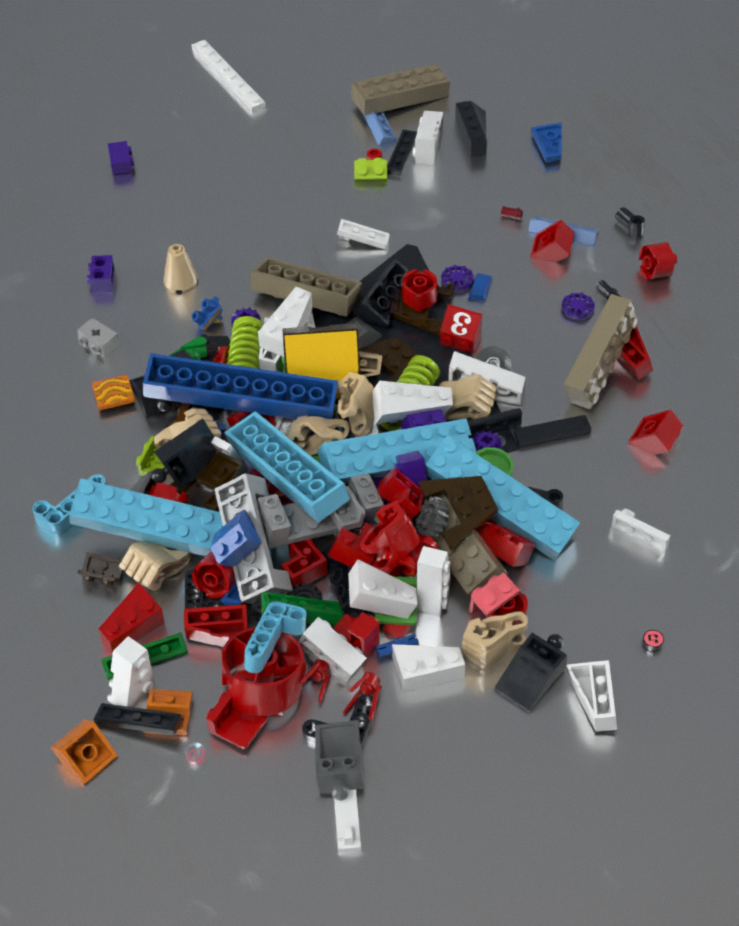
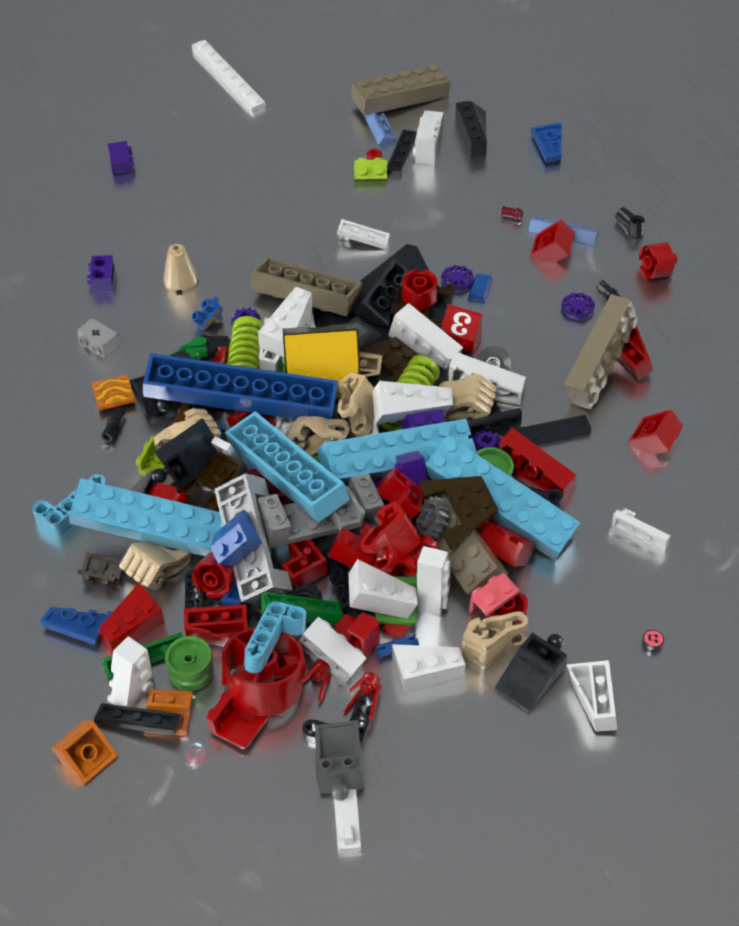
none -> blue wing [40,607,113,645]
none -> black pin [101,407,125,442]
none -> bright green wheel [165,636,214,691]
none -> white wedge [388,303,463,370]
none -> red wedge [499,428,576,500]

